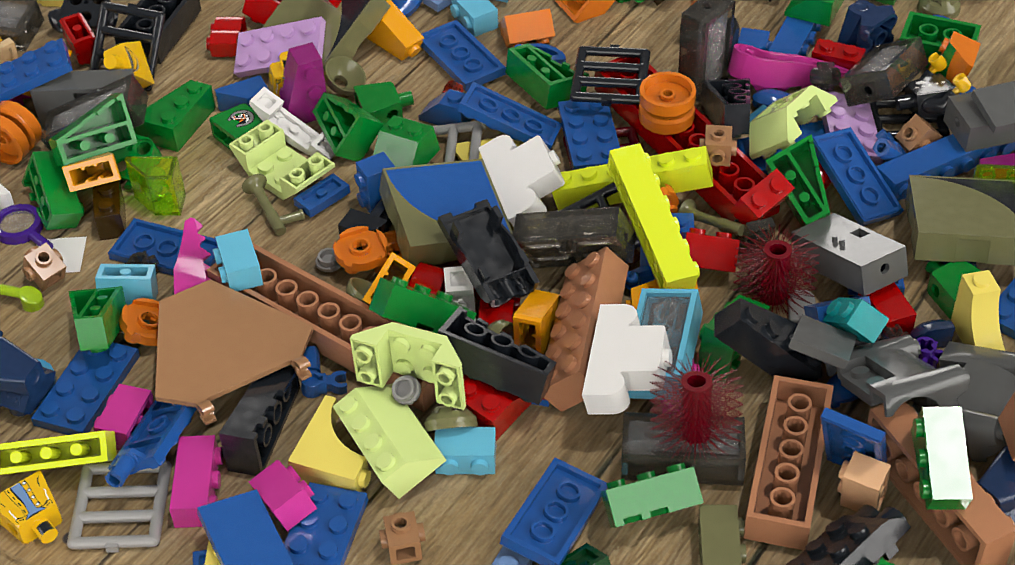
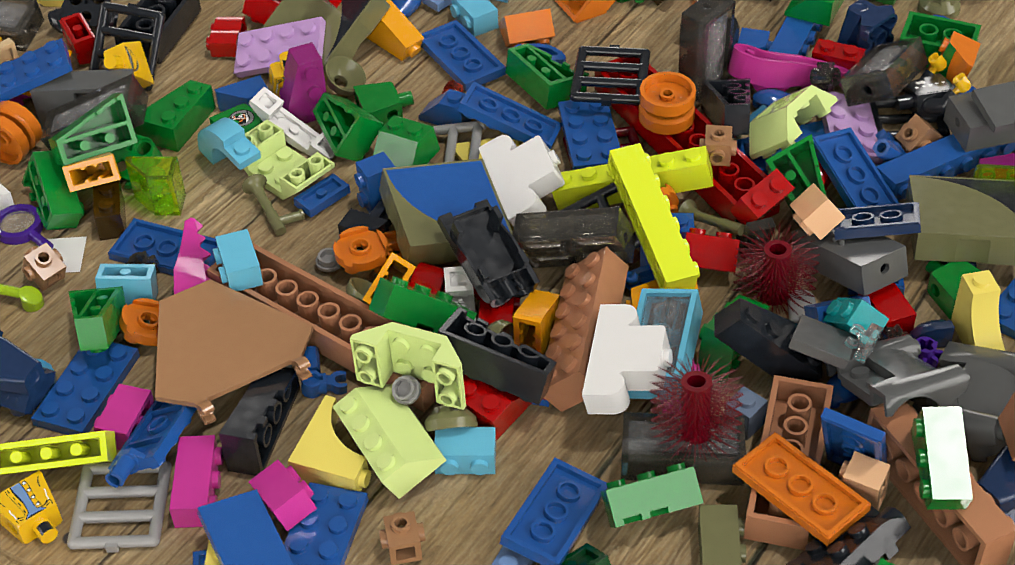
none -> medium azure arch [197,117,261,170]
none -> sand blue brick [725,386,768,440]
none -> orange tile [732,432,871,546]
none -> light nougat brick [790,183,846,240]
none -> dark blue tile [834,202,921,240]
none -> clear tile [844,323,883,364]

